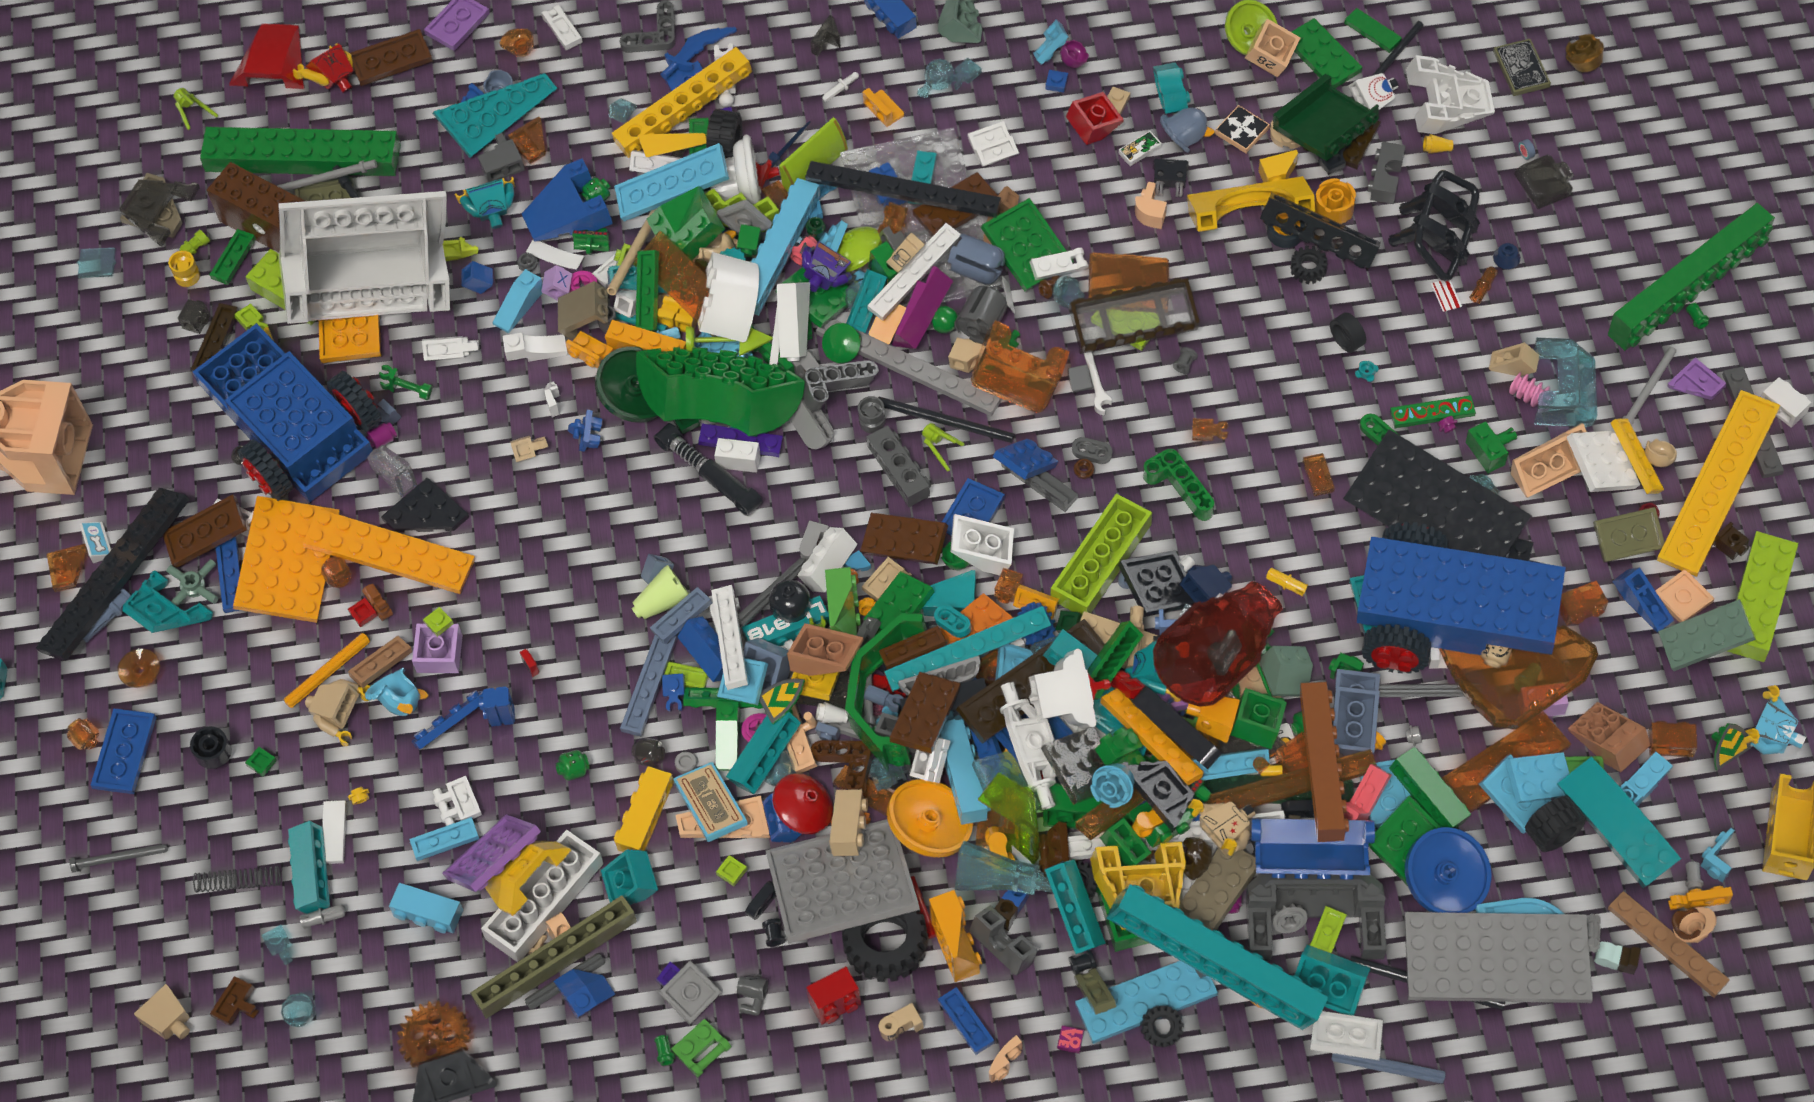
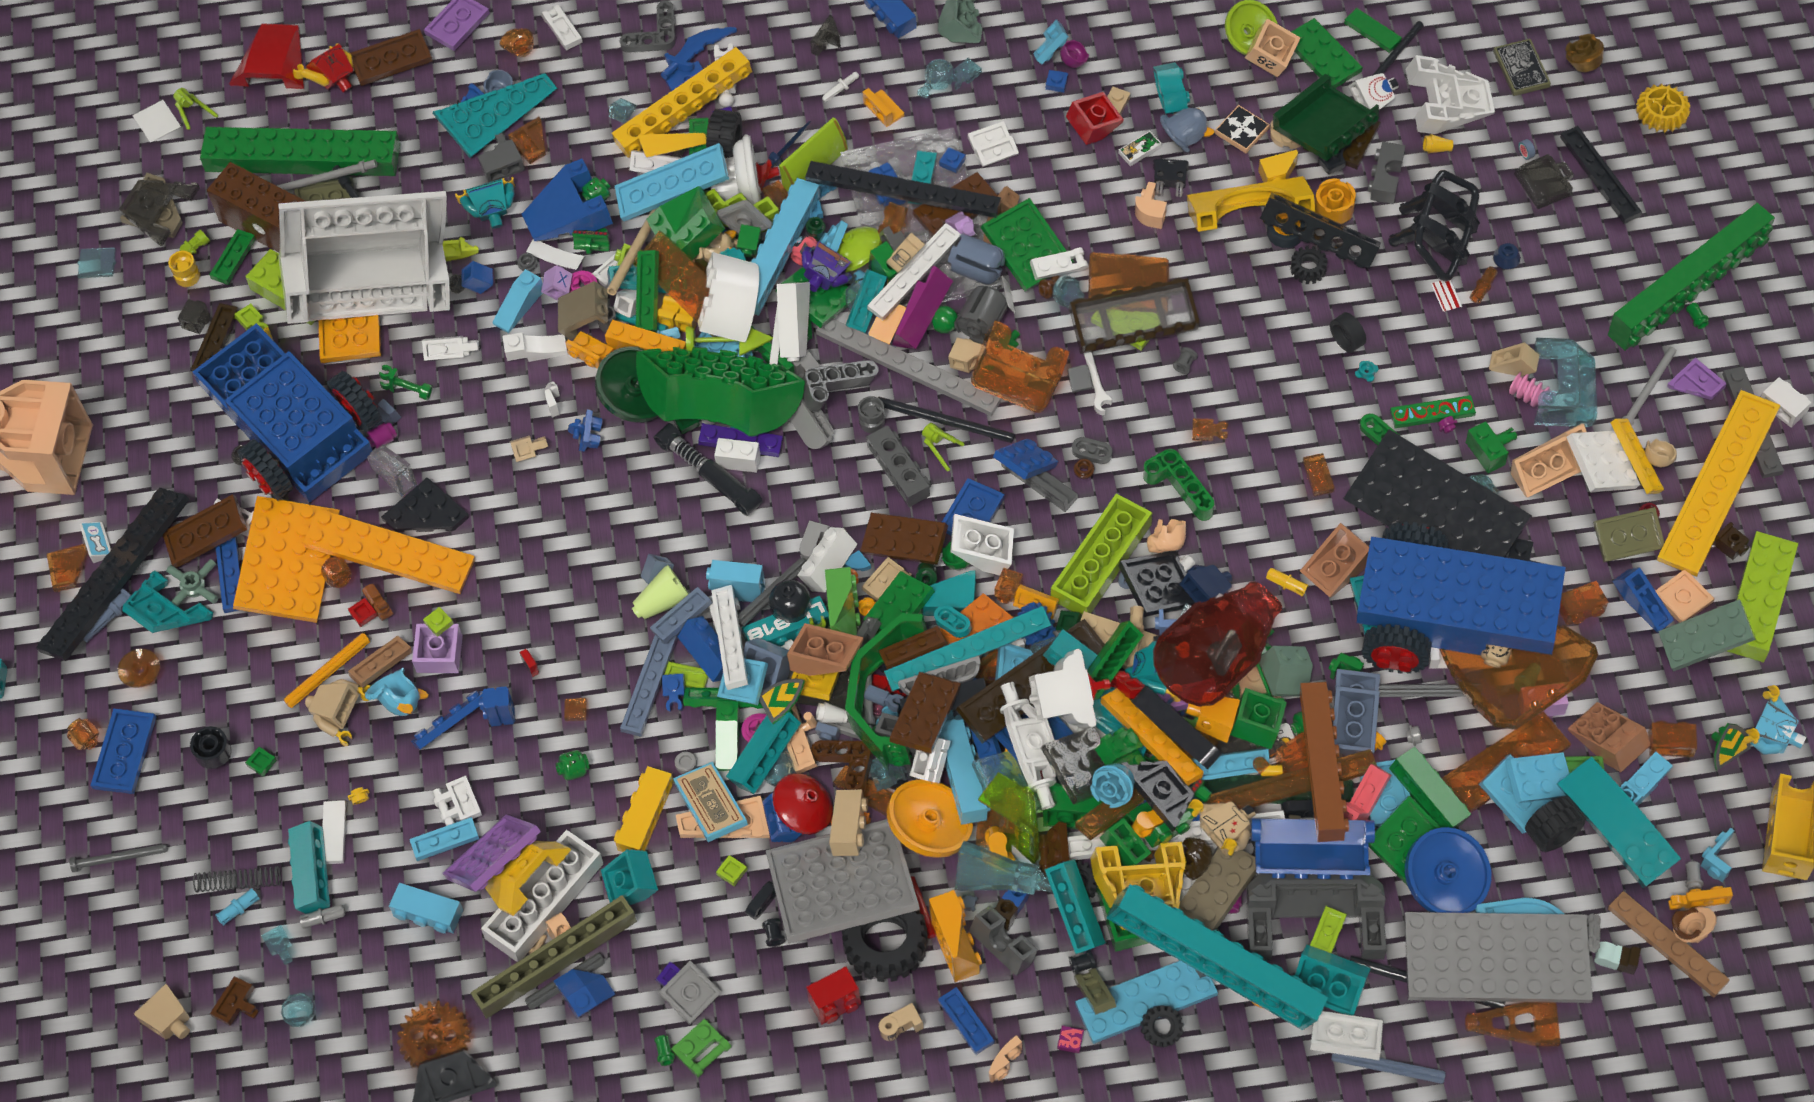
clear smoke head [631,737,665,767] -> none
dark grey piece [737,976,768,1016] -> none
green dish [822,323,861,363] -> none
light grey gear [1272,903,1307,933] -> none
none -> white sticker [133,100,181,142]
none -> medium azure pin [215,888,260,926]
none -> clear smoke plate [449,274,465,294]
none -> clear orange tile [564,698,587,721]
none -> medium azure brick [706,560,766,602]
none -> dark green brick [916,563,937,586]
none -> blue plate [939,147,966,173]
none -> lavender brick [945,211,975,241]
none -> sand blue piece [962,895,978,912]
none -> light nougat hair [1147,519,1186,553]
none -> nougat slope [1300,523,1369,598]
none -> clear orange plate [1465,1002,1560,1046]
none -> black plate [1560,126,1642,224]
none -> yellow gear [1636,83,1690,133]

